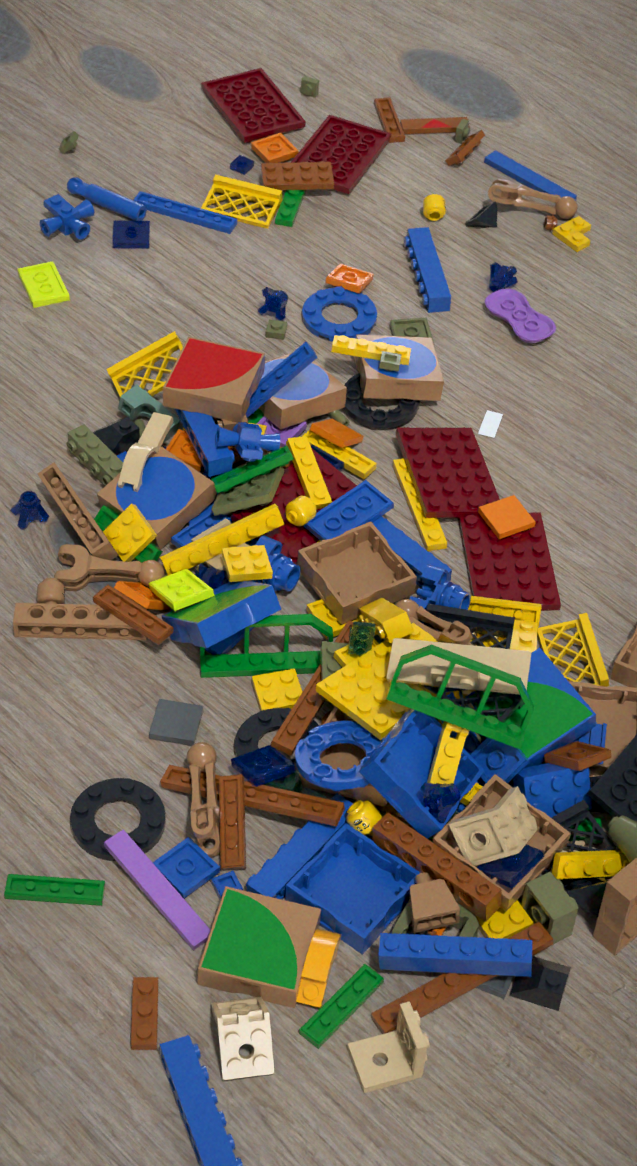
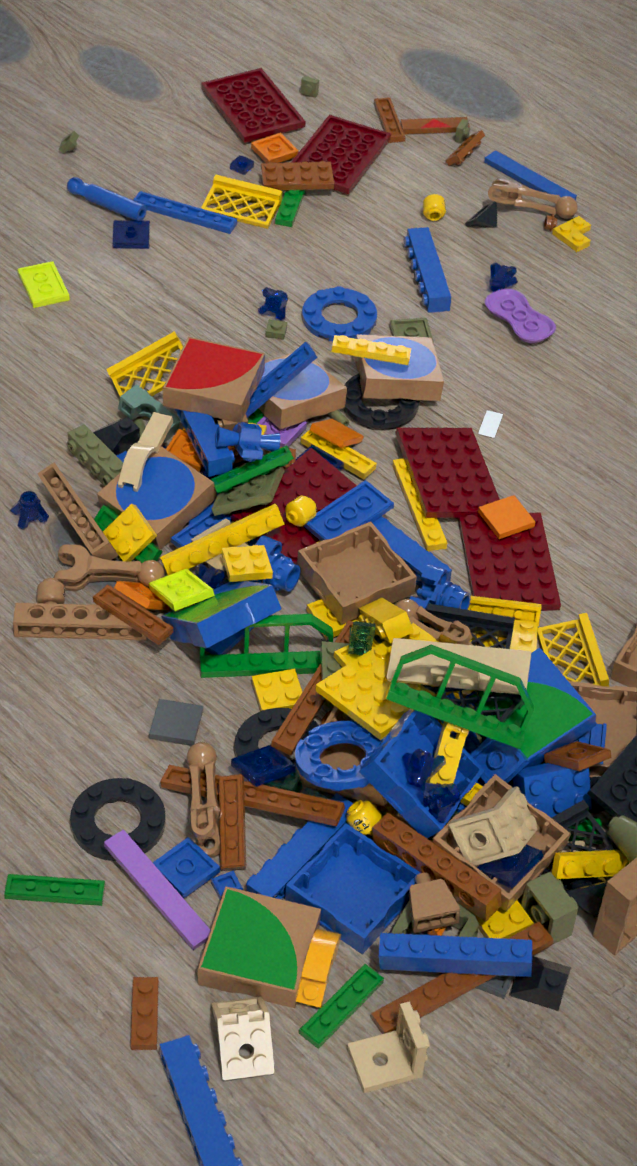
blue brick [39,194,95,240] -> none
yellow plate [286,436,332,509] -> none
orange tile [325,264,374,294] -> none
olive plate [379,351,402,371] -> none
none -> clear blue rock [402,748,446,787]

